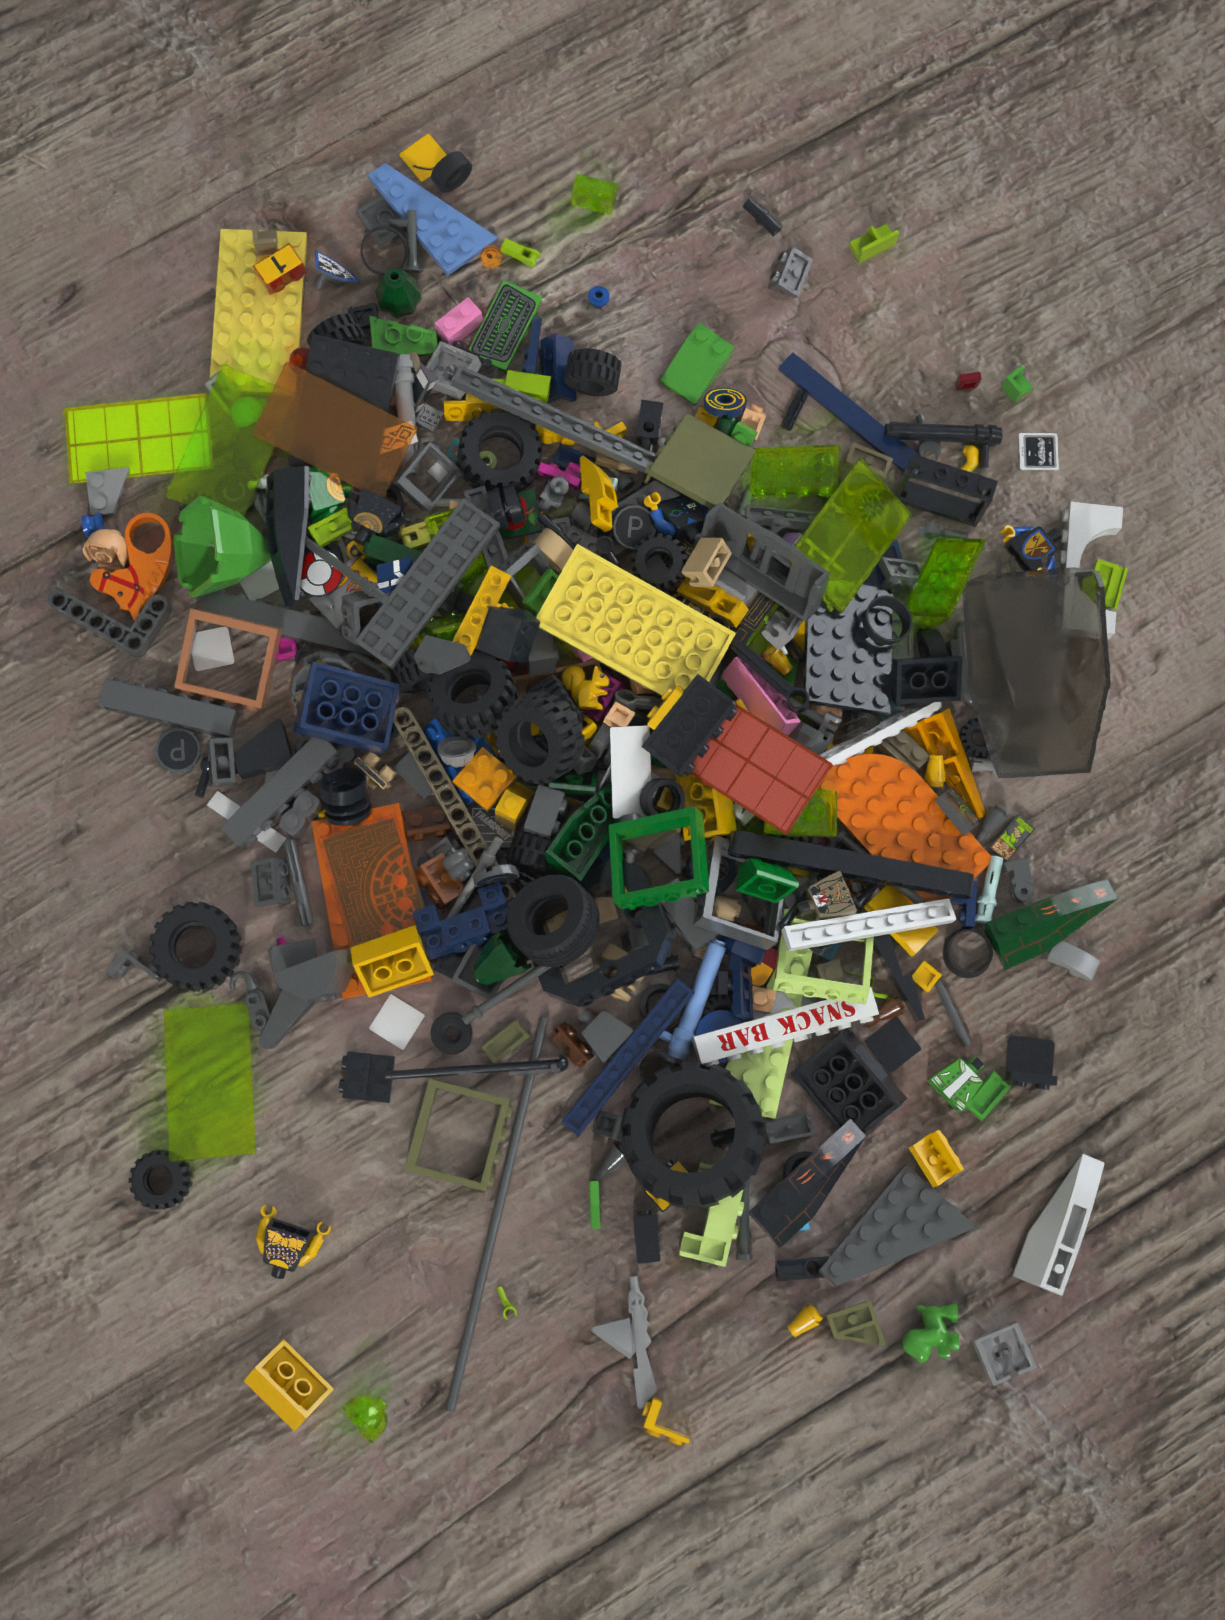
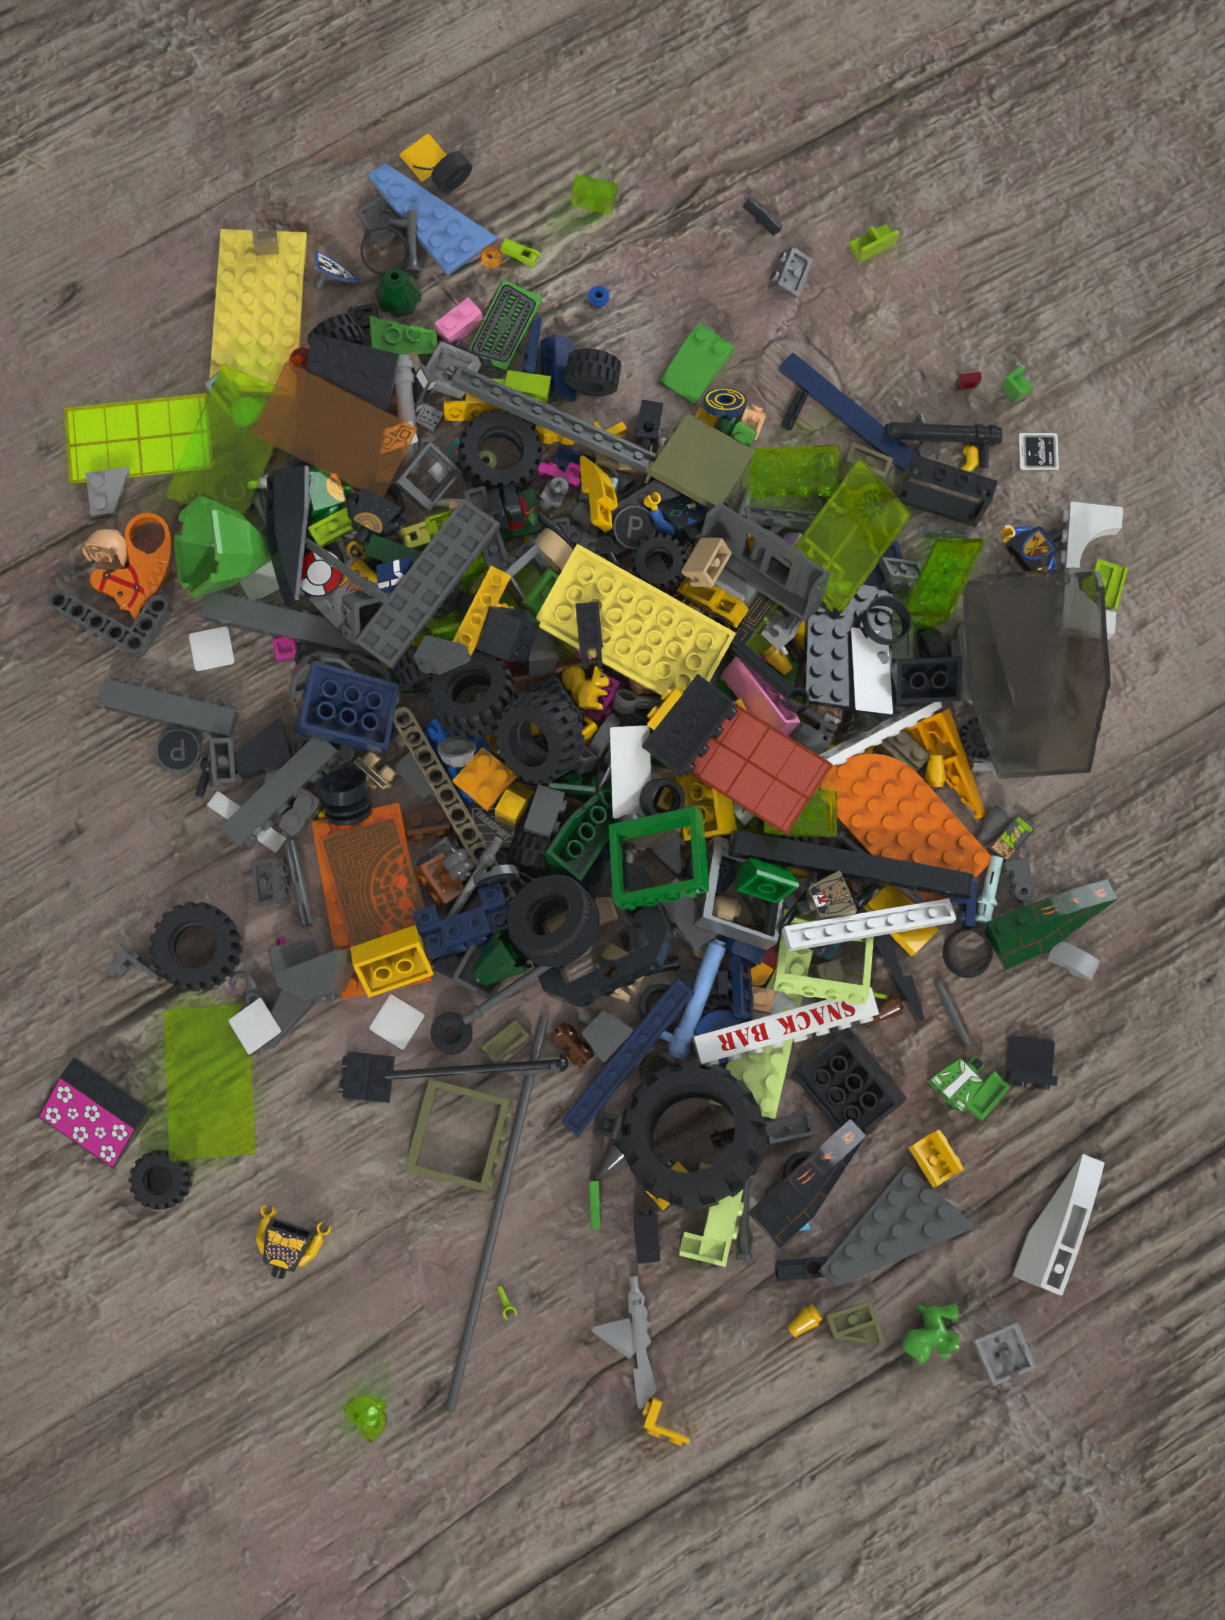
blue wheel [82,513,105,537] -> none
nougat window [174,608,283,711] -> none
yellow slope [244,1339,334,1432] -> none
brick [253,243,306,295] -> none
light nougat tile [603,702,635,727] -> none
black sticker [865,1017,921,1073] -> none
yellow tile [912,961,942,993] -> none
dark grey tile [935,787,981,835] -> none
none -> slope [38,1057,155,1169]
none -> white sticker [229,998,281,1055]
none -> black hinge [575,602,603,668]
none -> white sticker [851,628,893,714]

